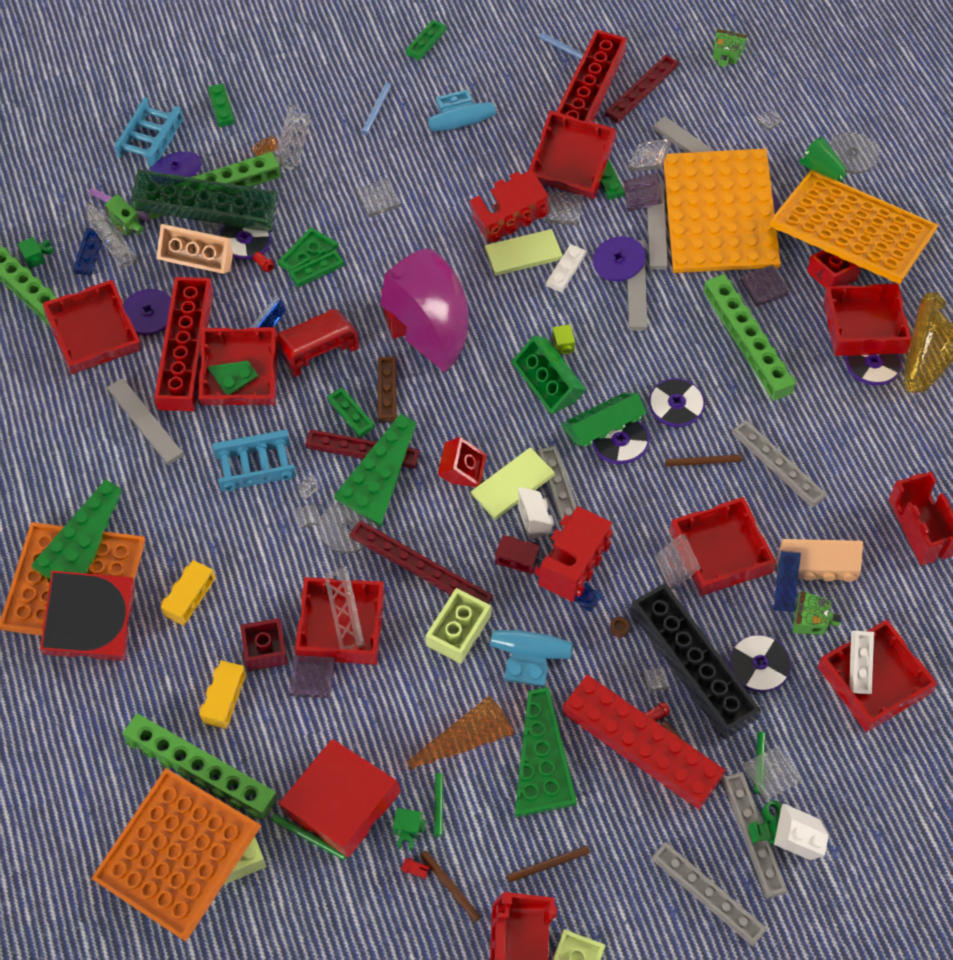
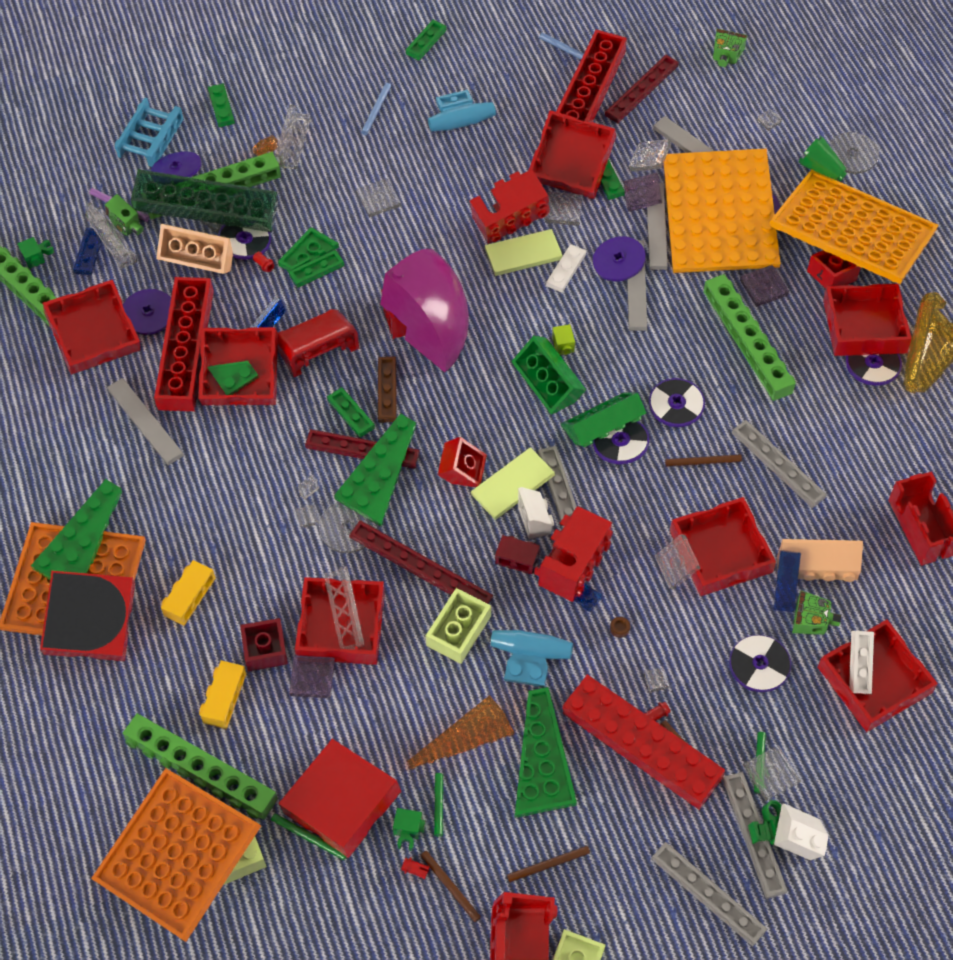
dark azure fence [212,429,296,492] -> none
black brick [631,583,761,740] -> none

